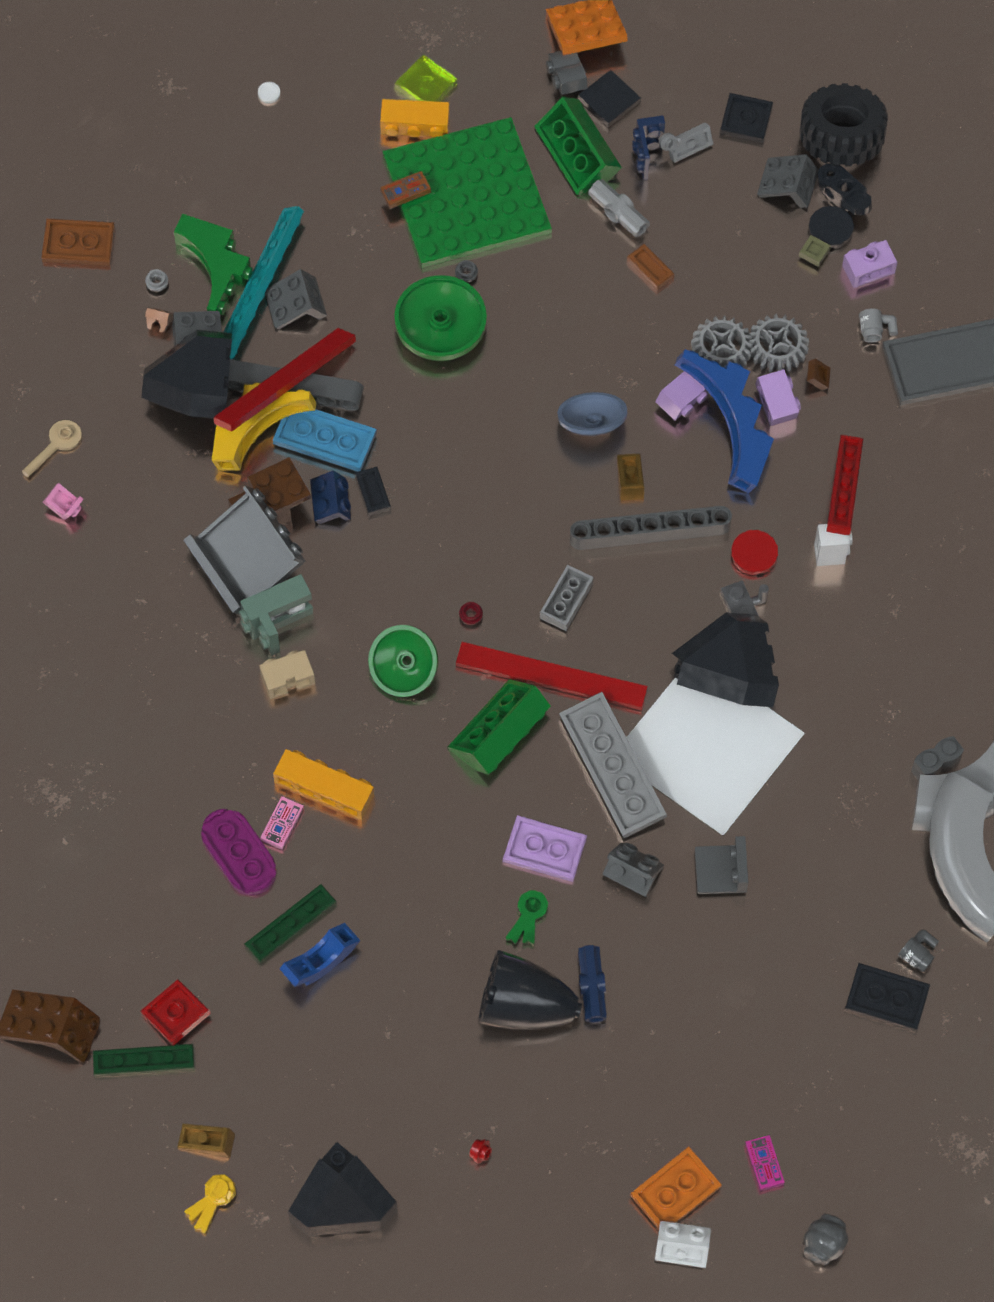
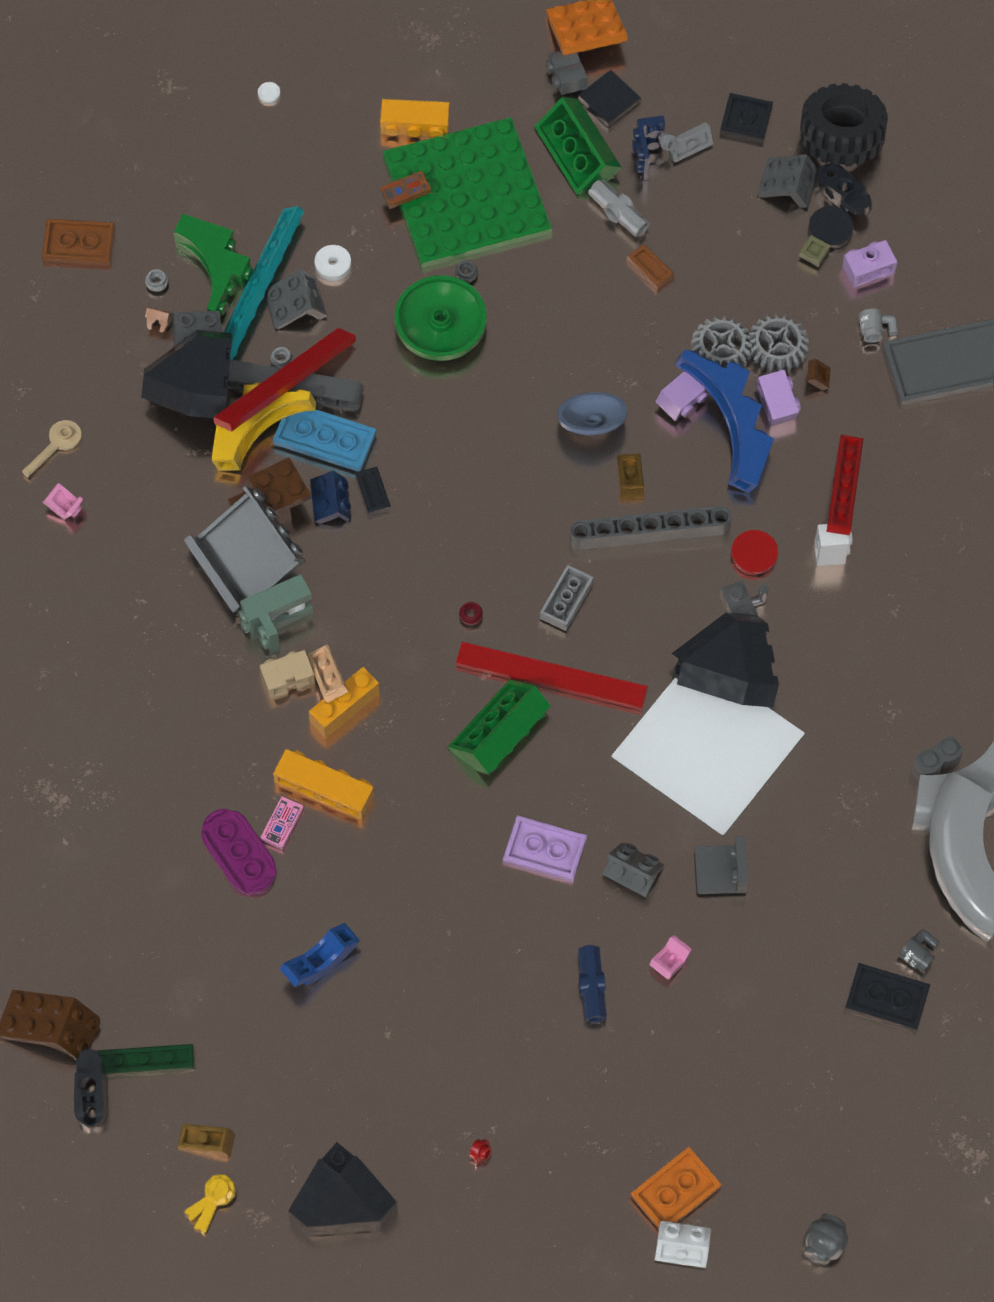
red tile [140,979,211,1046] -> none
dark green tile [244,884,337,964] -> none
green dish [368,625,439,697] -> none
clear neon green tile [394,54,457,102] -> none
black cylinder [478,950,582,1030] -> none
green piece [506,890,548,945] -> none
light grey plate [559,692,667,838] -> none
dark pink tile [745,1135,785,1191] -> none
none -> black piece [74,1049,108,1128]
none -> light grey plate [270,347,293,368]
none -> light nougat tile [307,644,348,703]
none -> light orange brick [308,667,380,739]
none -> white piece [315,245,351,281]
none -> bright pink bracket [649,935,692,980]

